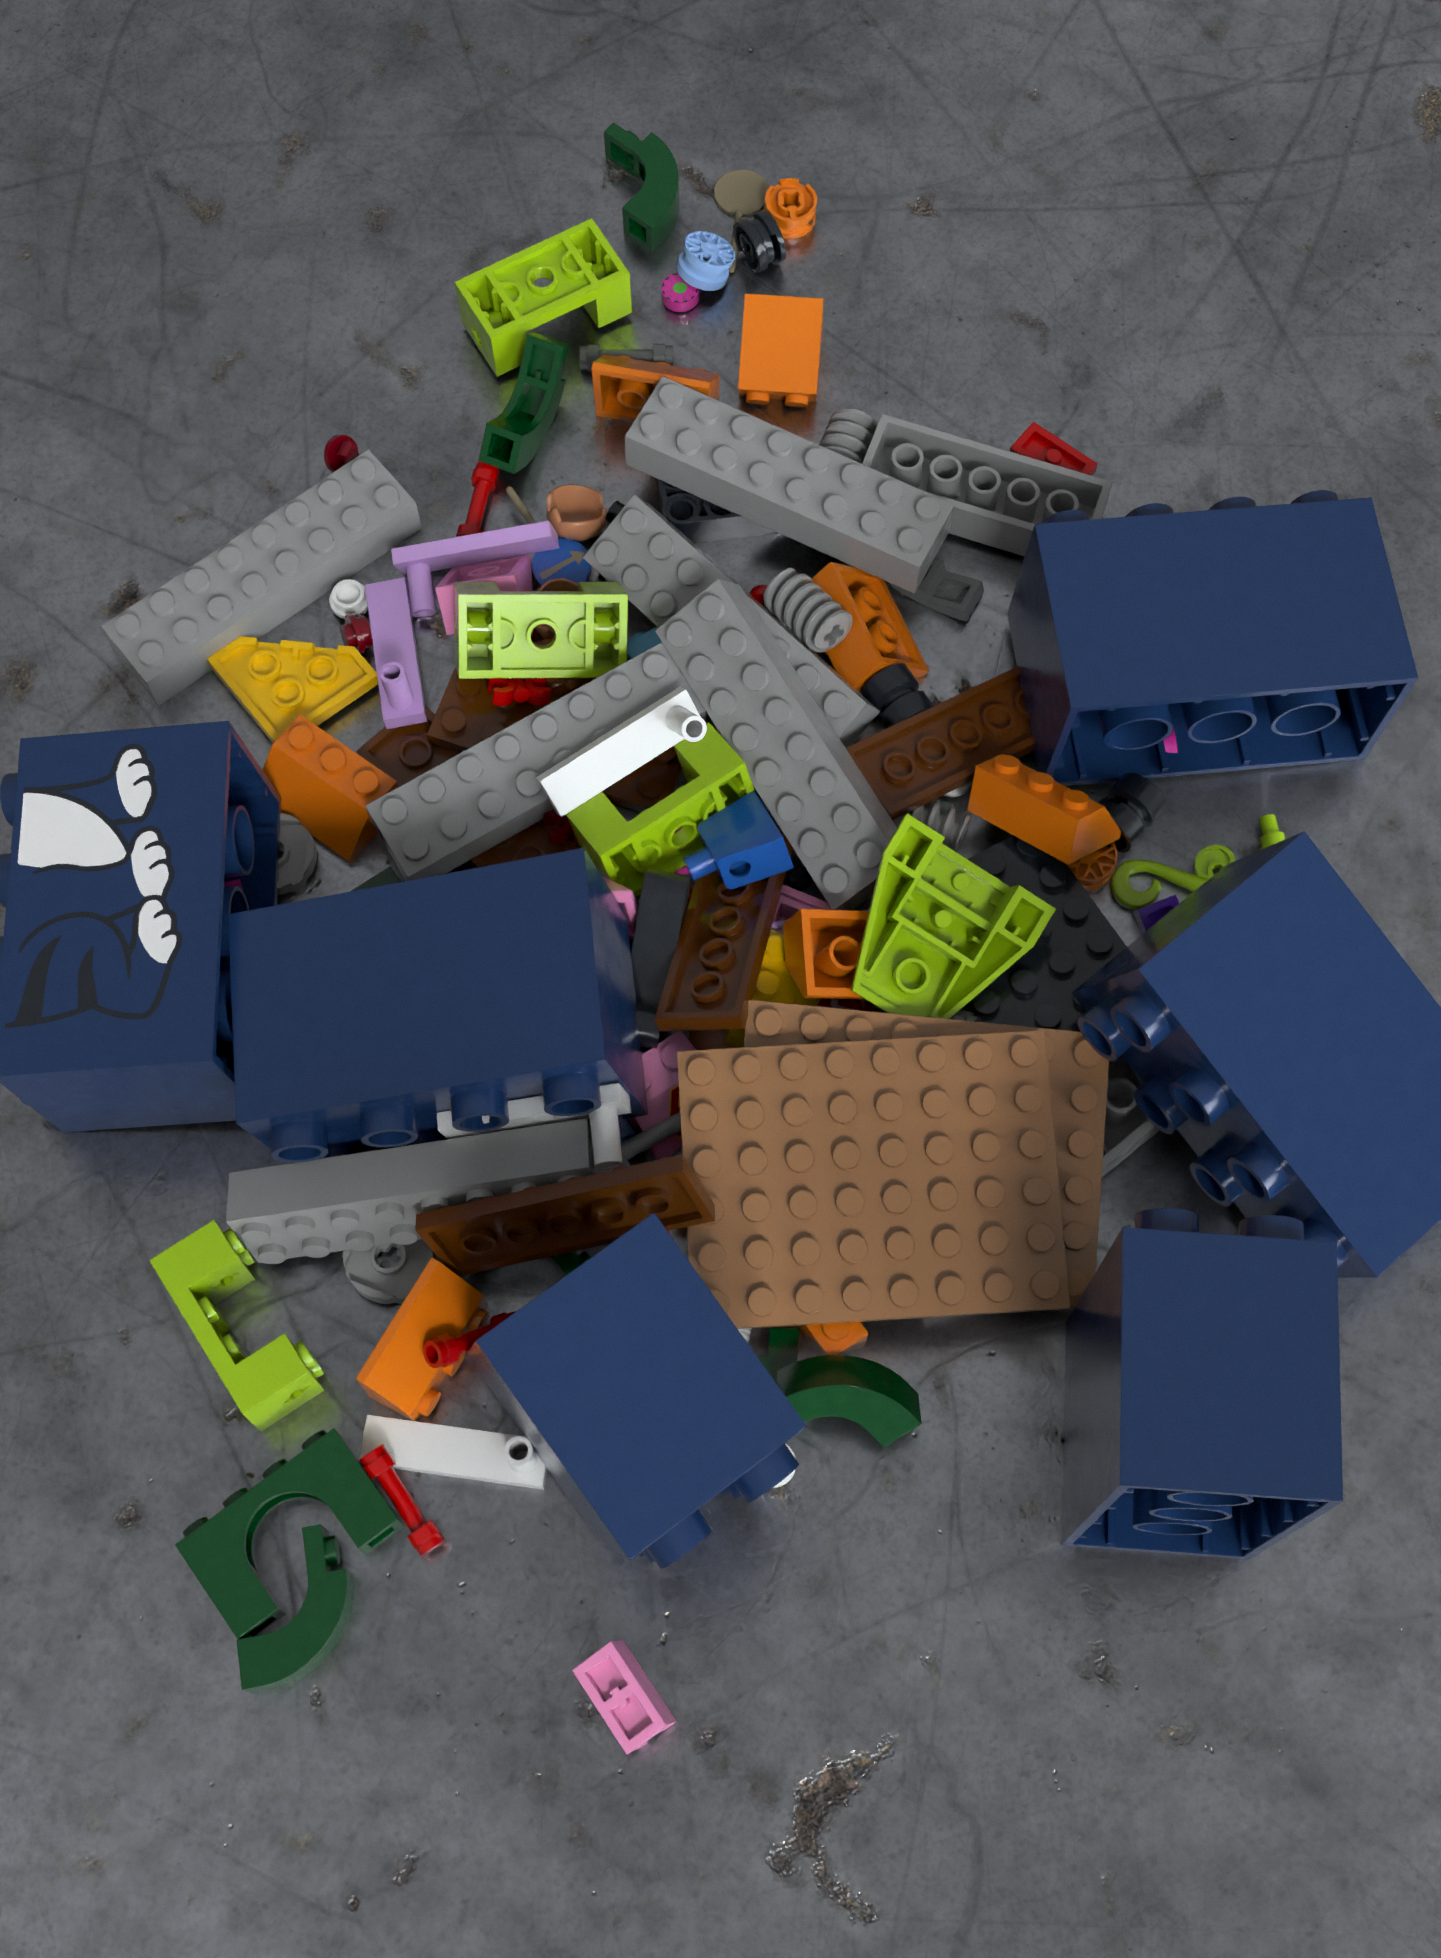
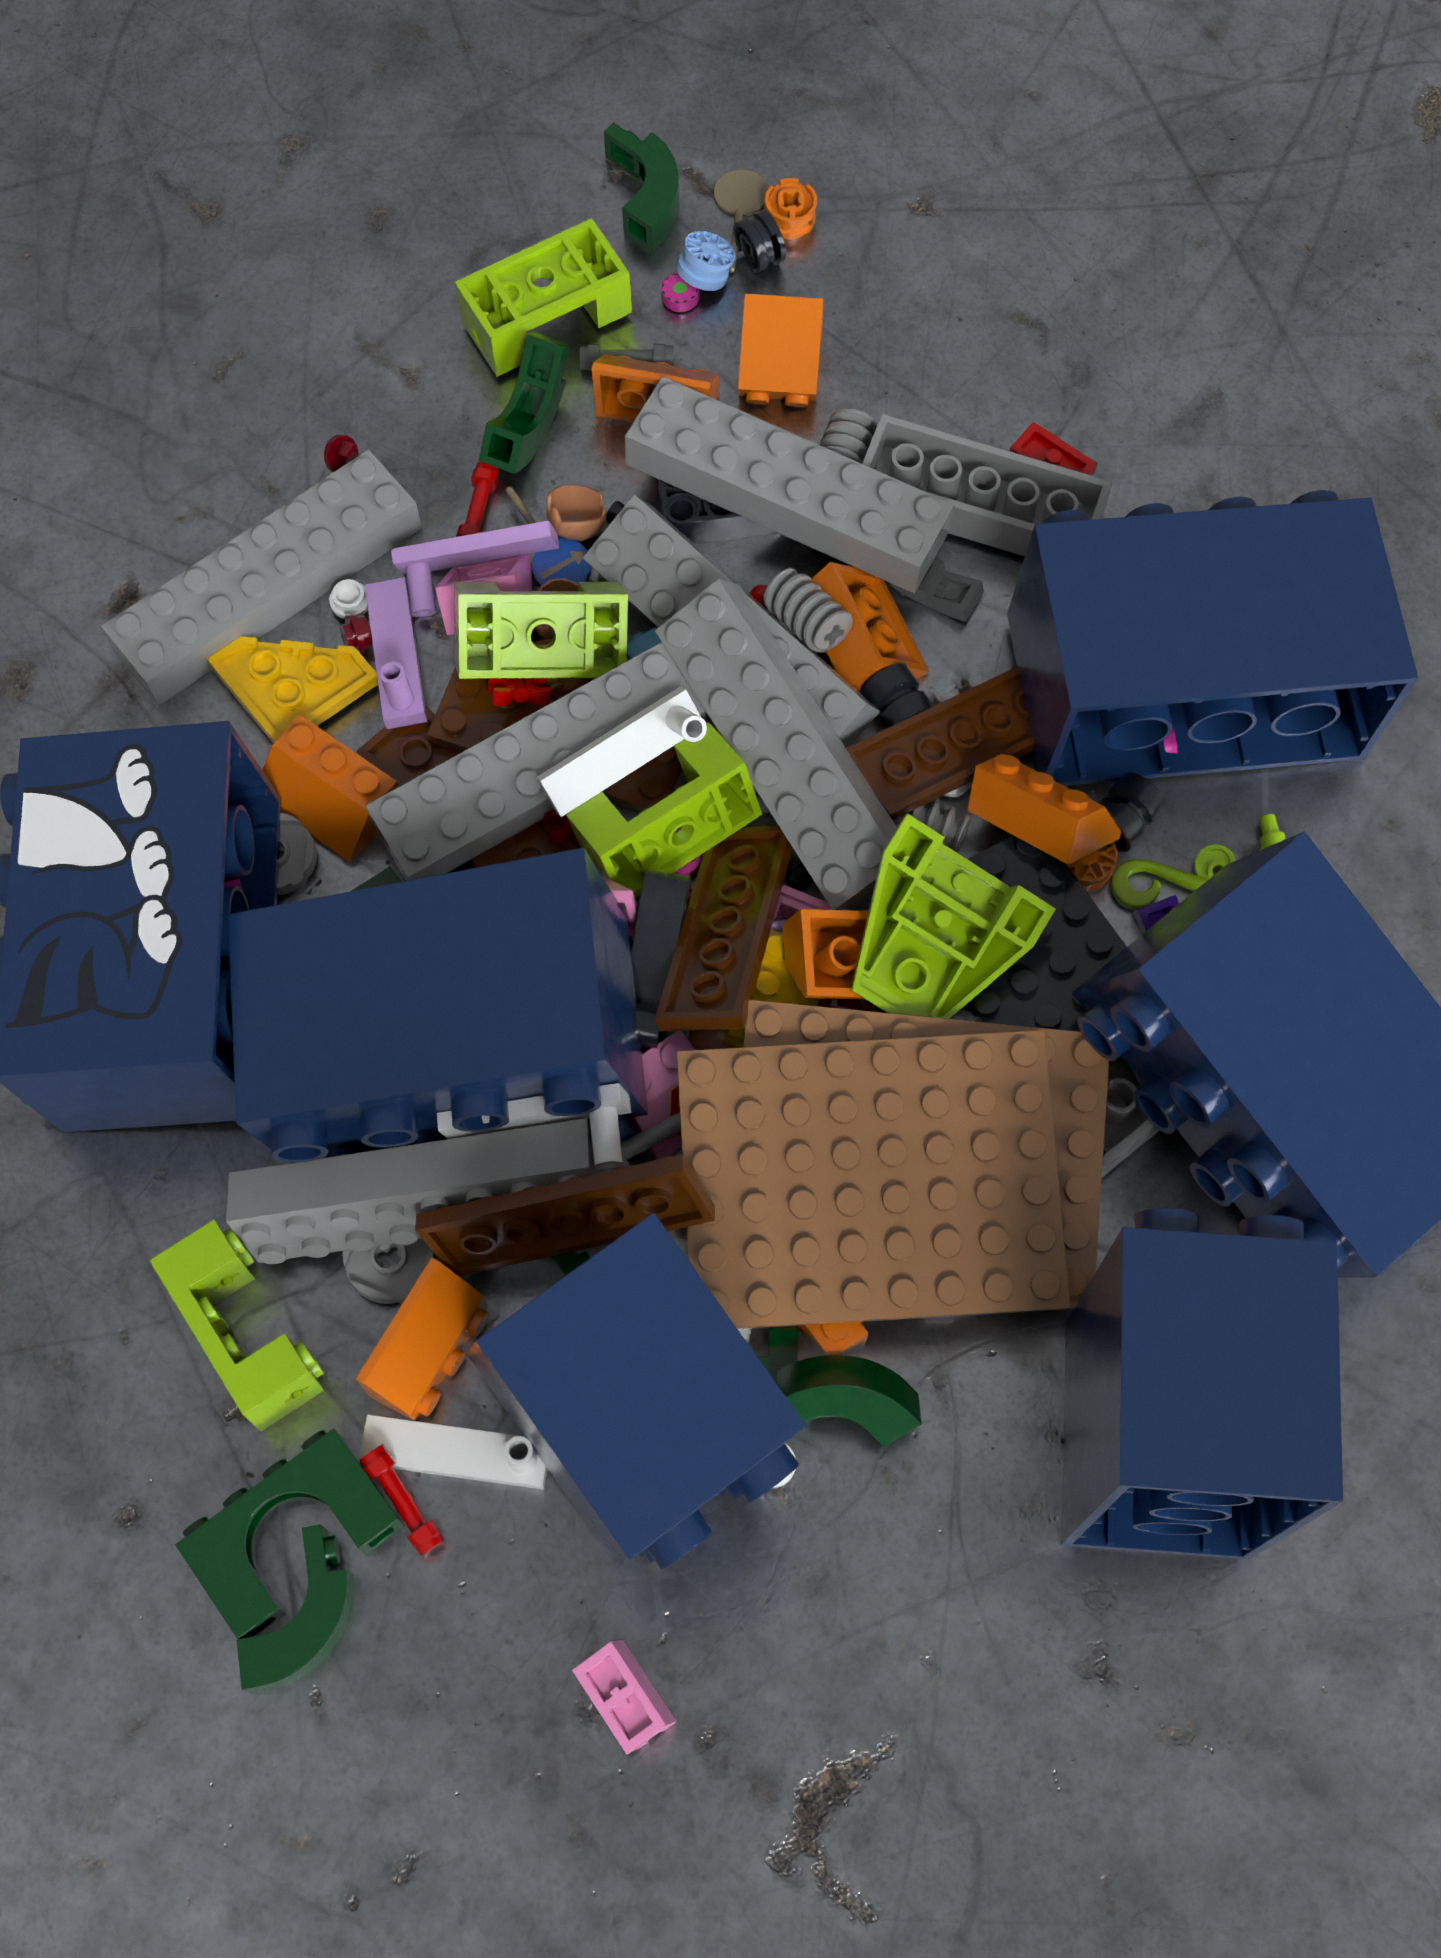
red bar [423,1311,515,1368] -> none
blue torso [683,791,794,889] -> none

